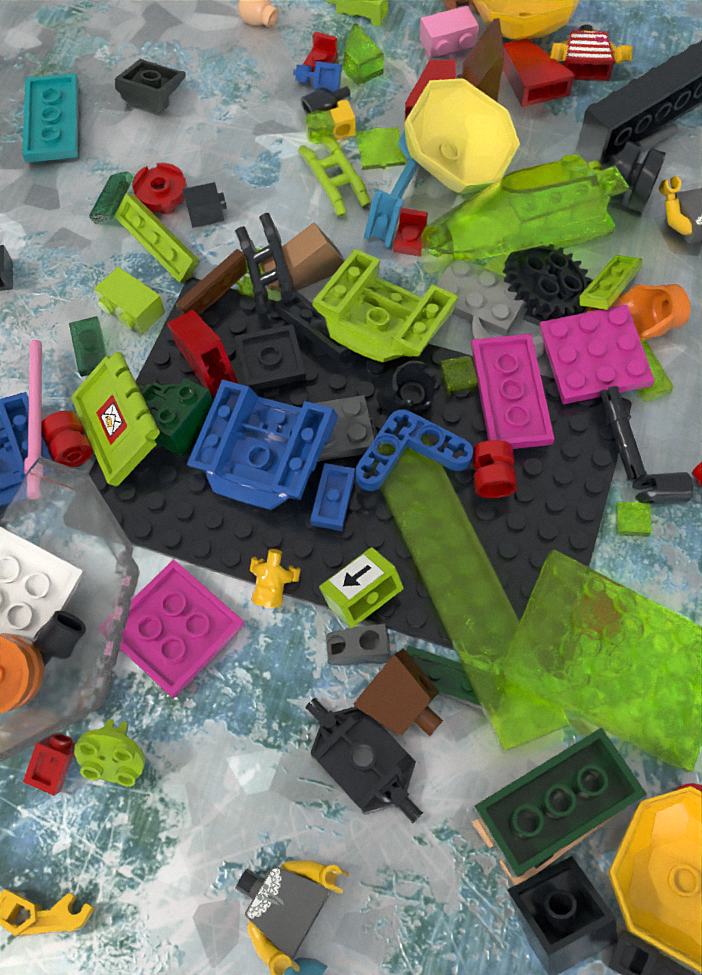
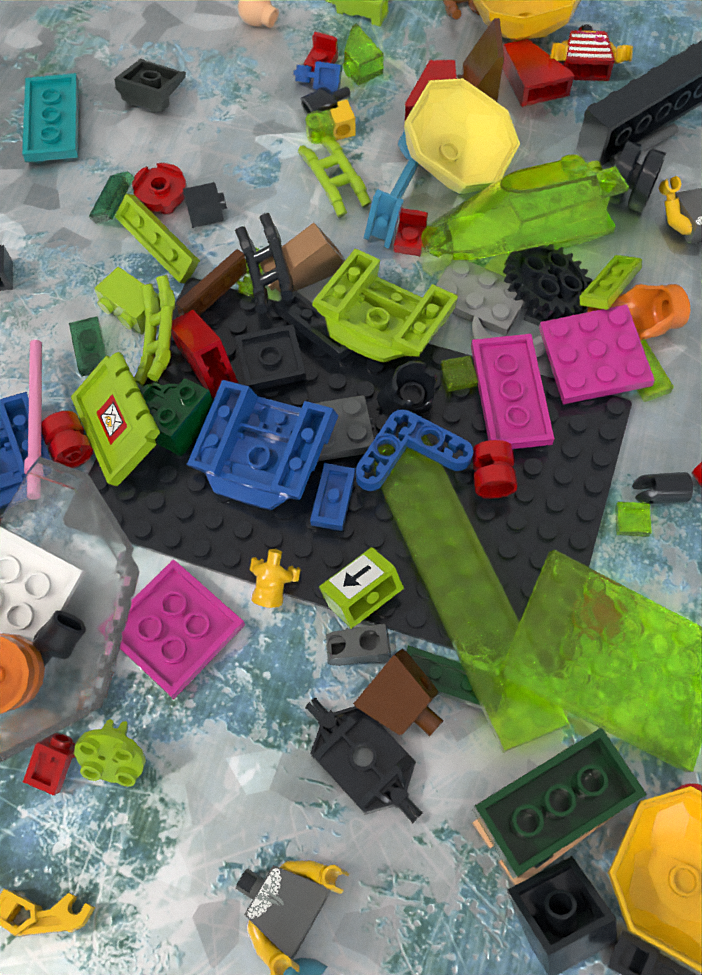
clear neon green piece [356,127,405,170] -> none
bright pink brick [420,6,479,59] -> none
black pin [599,386,647,481] -> none
none -> lime piece [134,275,175,385]

